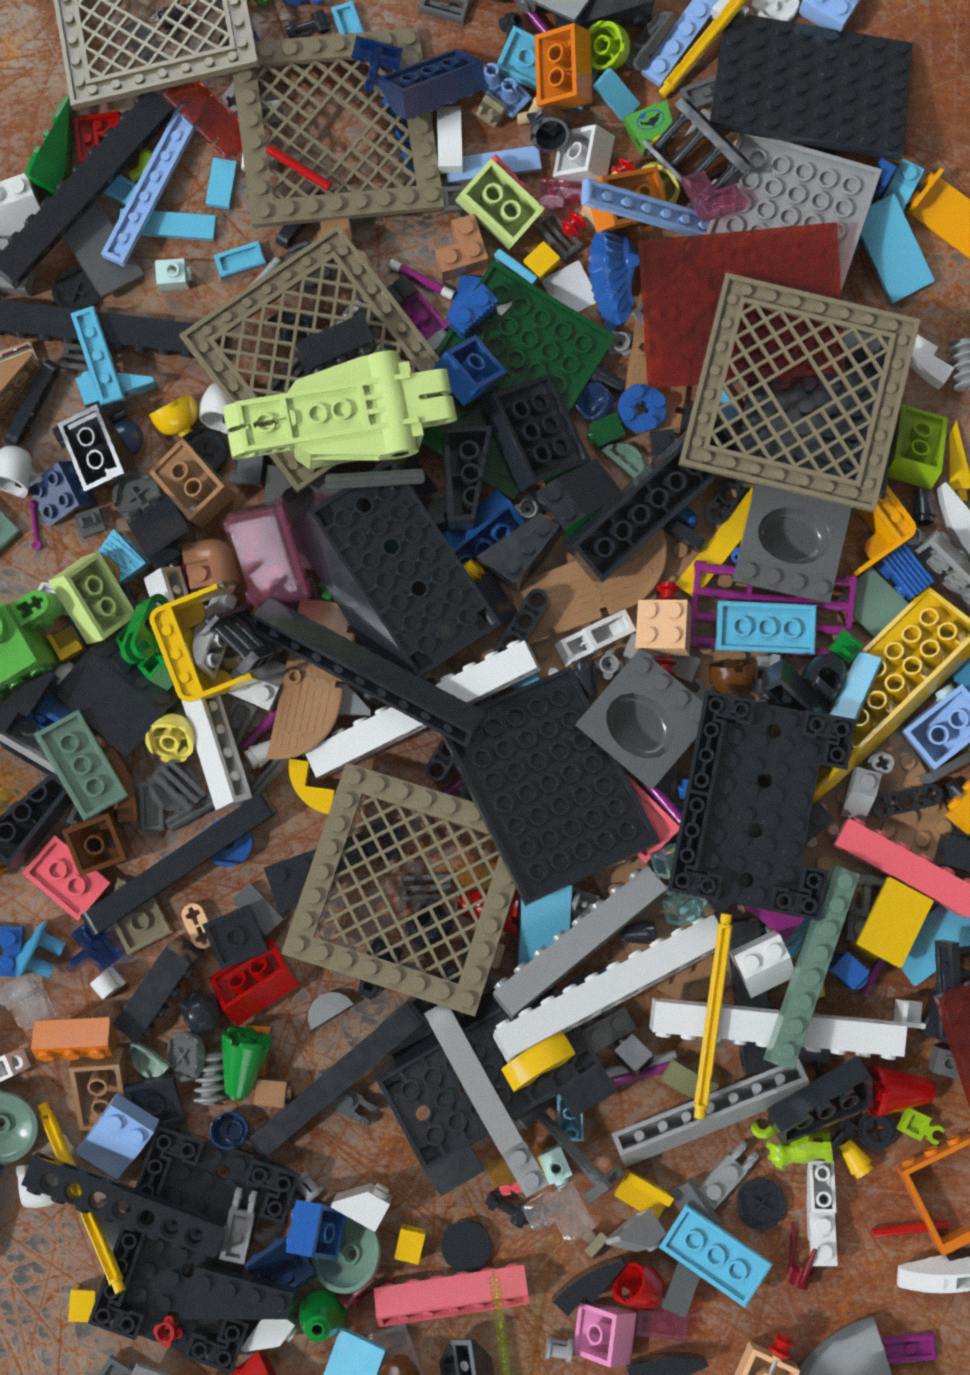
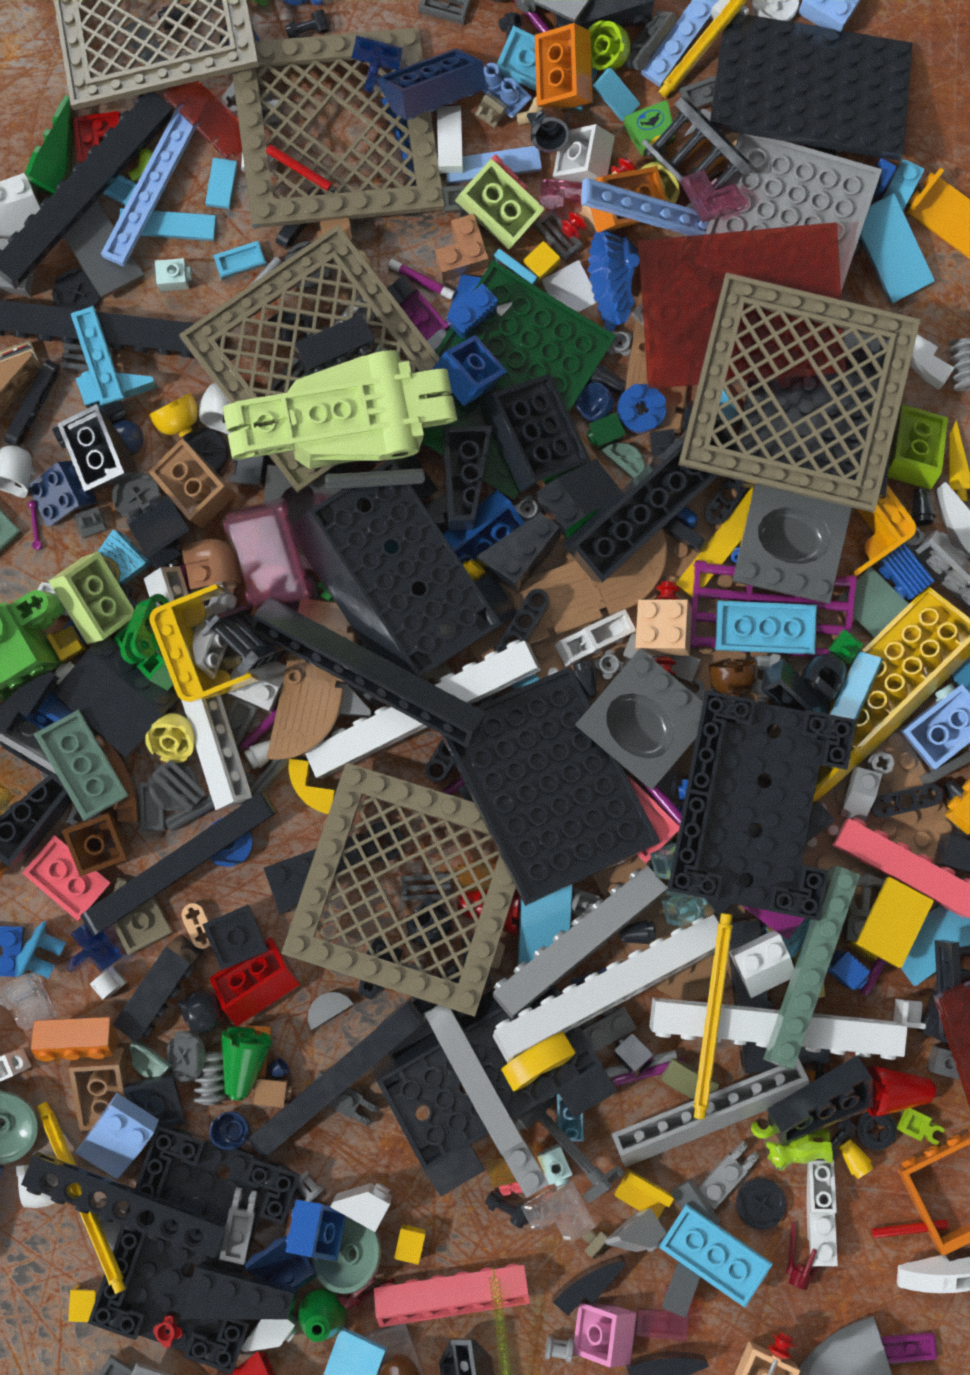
dark grey tile [232,883,284,936] -> none
medium azure tile [331,1,364,34] -> none
black tile [441,1220,491,1272] -> none
red piece [612,1263,666,1311] -> none
none -> dark blue hinge [268,1056,290,1079]

